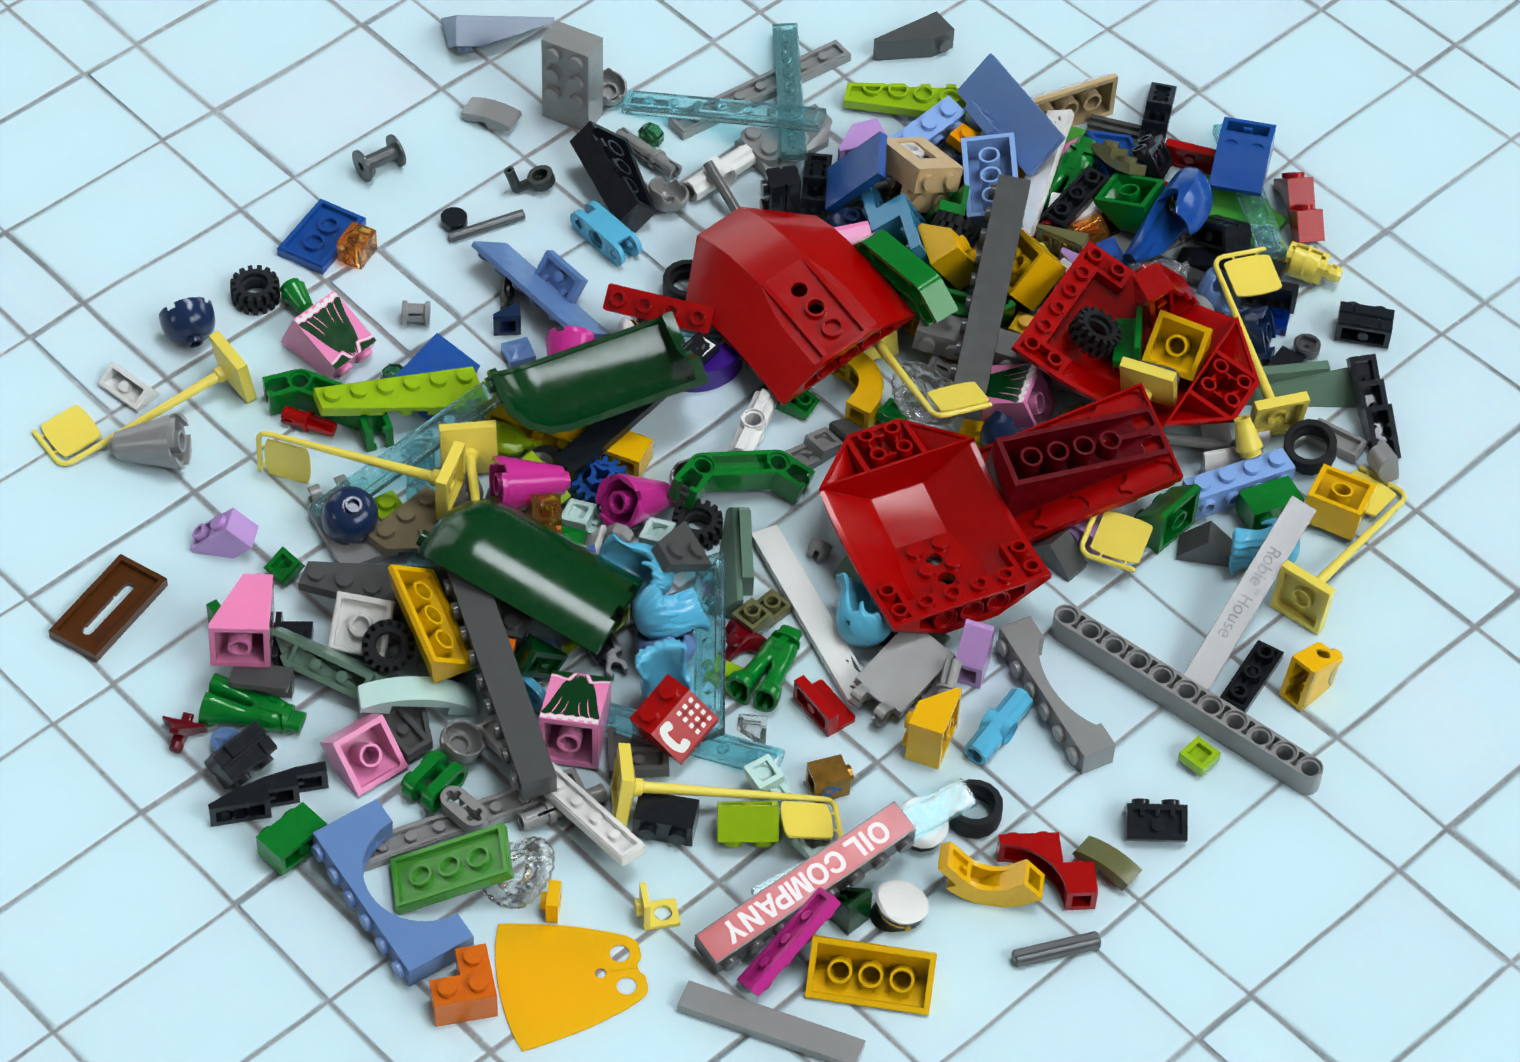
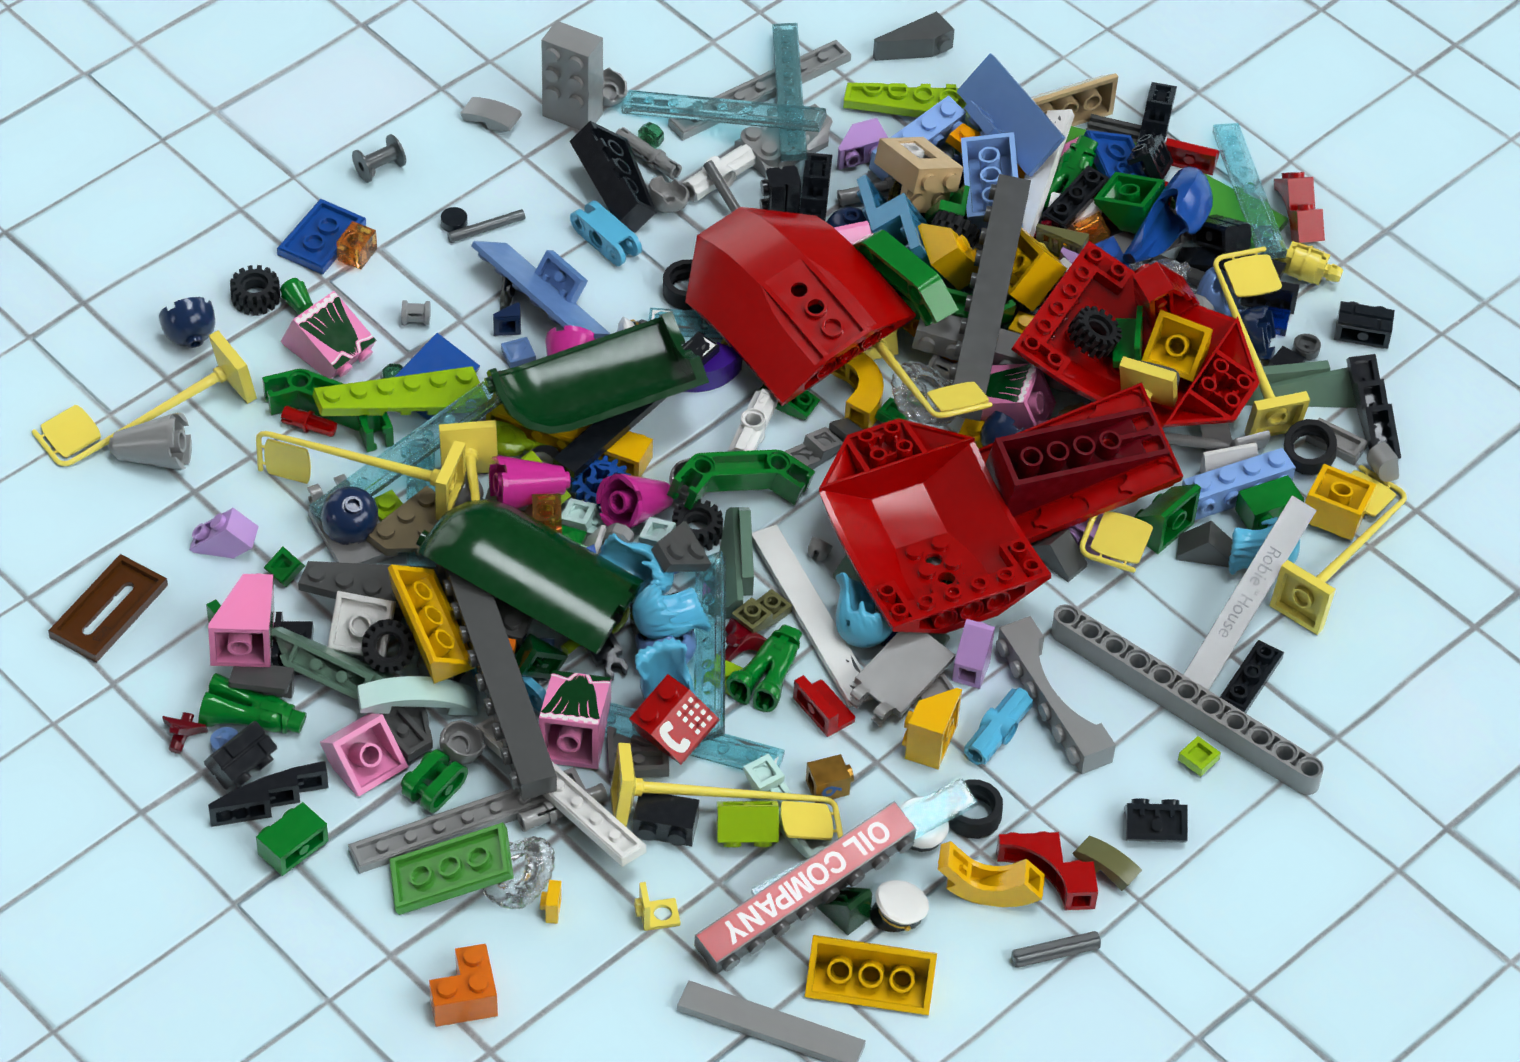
white slope [97,361,160,412] -> none
medium blue arch [311,799,474,987] -> none
light grey beam [440,786,488,833] -> none
wedge [441,15,554,53] -> none
yellow piece [495,923,648,1052] -> none
pearl dark grey plate [504,165,556,193] -> none
red bracket [603,283,715,335] -> none
dark pink plate [736,887,841,997] -> none
clear slope [737,714,768,746] -> none
blue tile [825,131,887,213] -> none
light grey axle [935,657,962,695] -> none
olive slope [1091,139,1147,176] -> none
blue slope [1209,117,1276,196] -> none
light yellow cone [1234,415,1263,459] -> none
yellow torso [1279,642,1343,712] -> none

